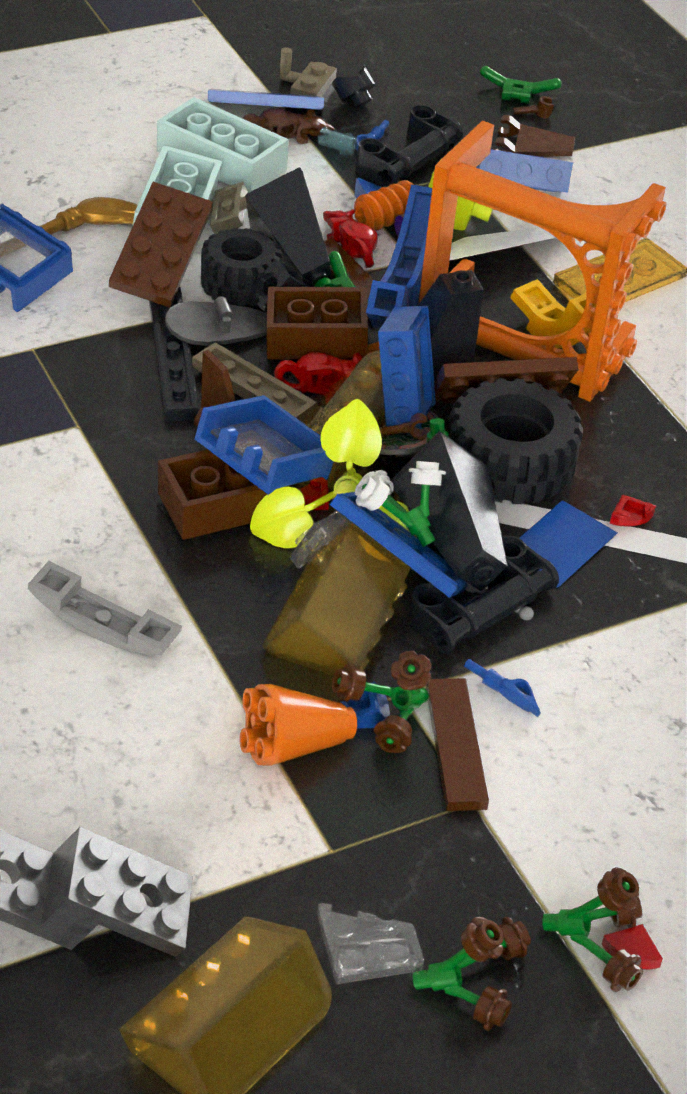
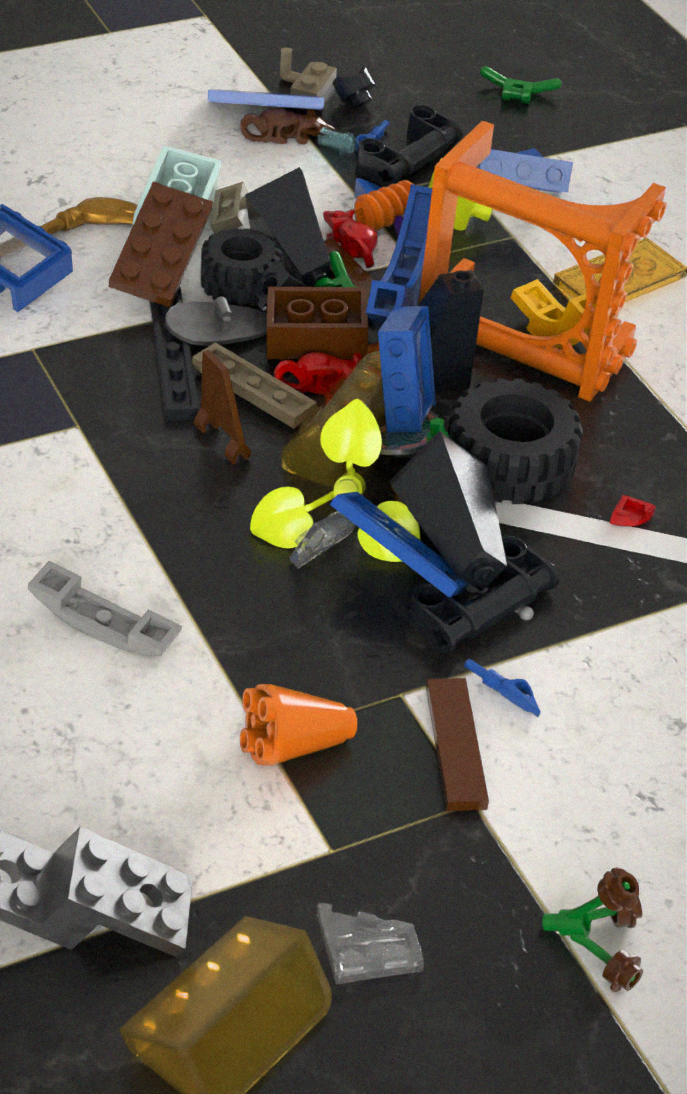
light aqua brick [157,97,289,193] -> none
reddish brown brick [158,437,286,540] -> none
blue window [195,395,334,495] -> none
clear yellow windscreen [262,522,411,676] -> none
red tile [299,477,329,510] -> none
reddish brown plant [332,651,432,753] -> none
blue slope [340,681,390,729] -> none
plant [355,461,446,547] -> none
reddish brown hand [381,413,430,440] -> none
reddish brown plant [413,917,531,1031] -> none
reddish brown plate [434,357,579,404] -> none
white sticker [449,228,556,261] -> none
reddish brown flag [494,115,576,157] -> none
reddish brown hand [513,96,554,119] -> none
blue sticker [519,500,618,588] -> none
red tile [602,924,663,970] -> none

